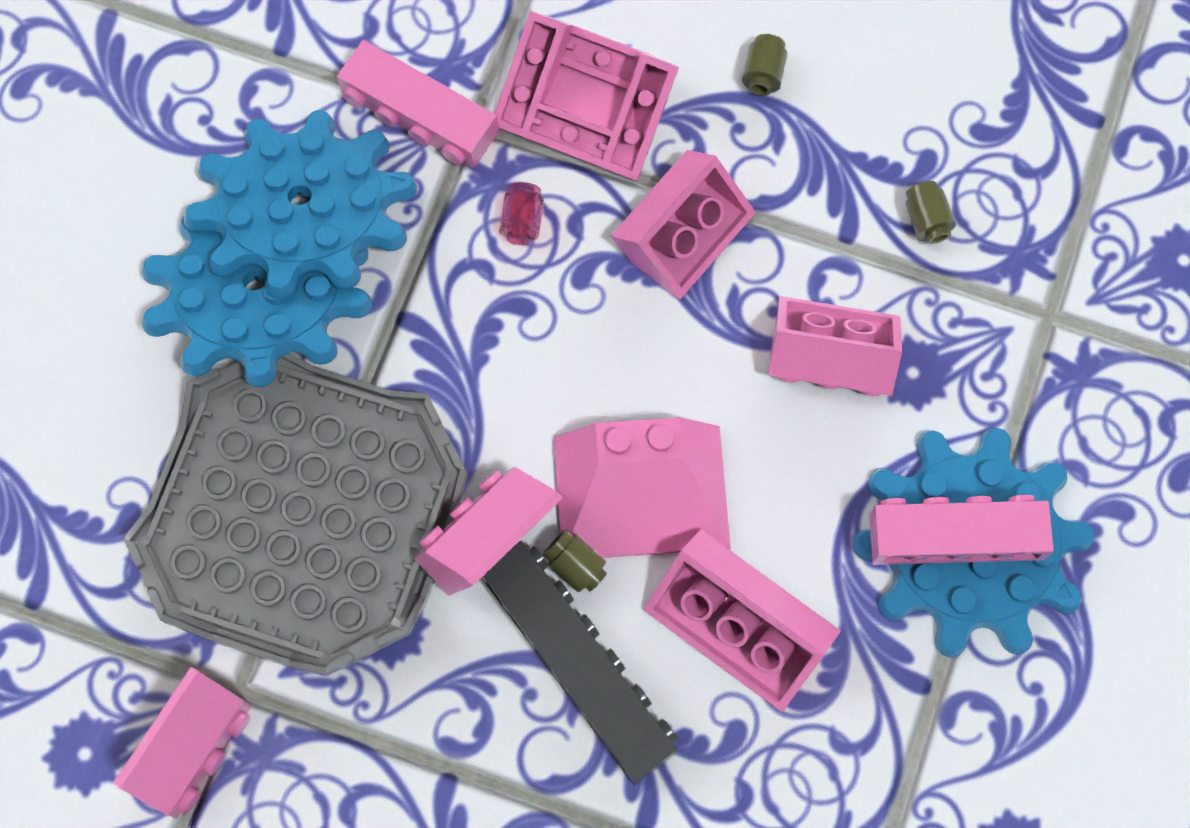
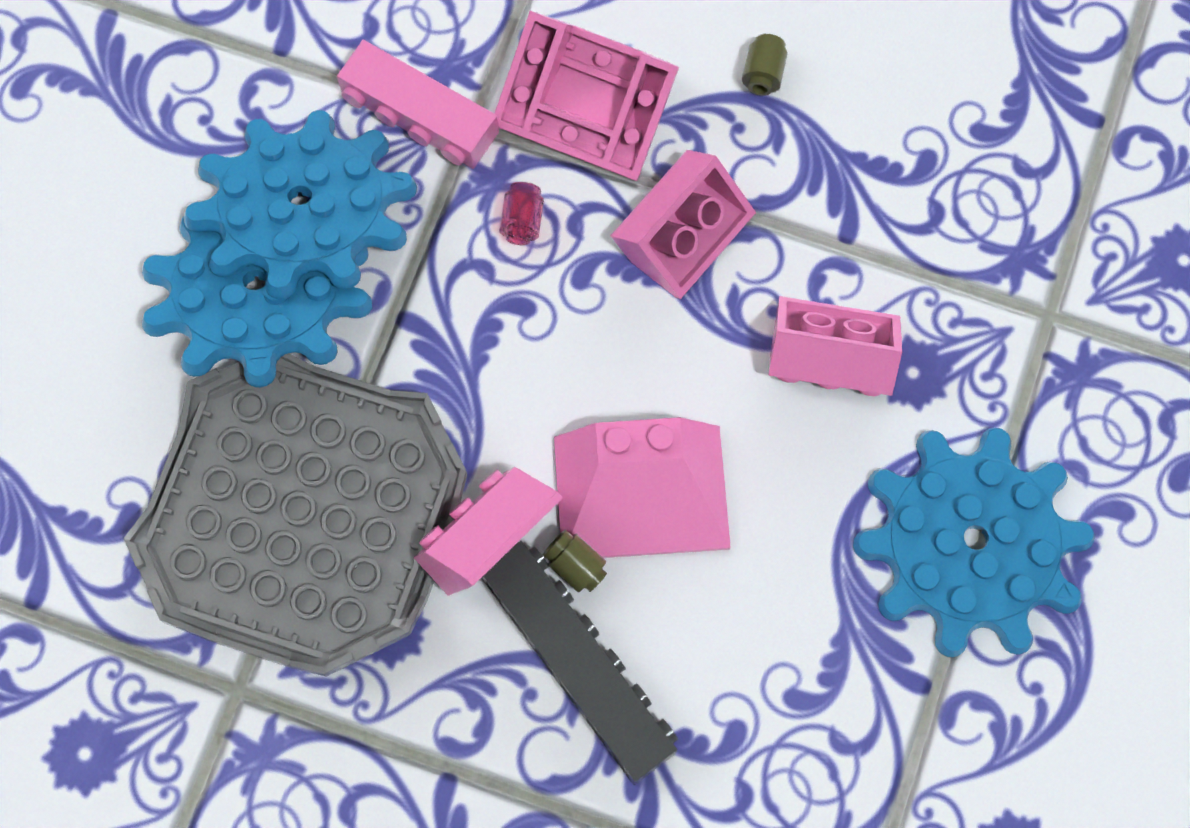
bright pink slope [112,667,251,819] -> none
bright pink slope [643,530,841,712] -> none
bright pink brick [869,495,1054,565] -> none
olive brick [905,181,956,244] -> none

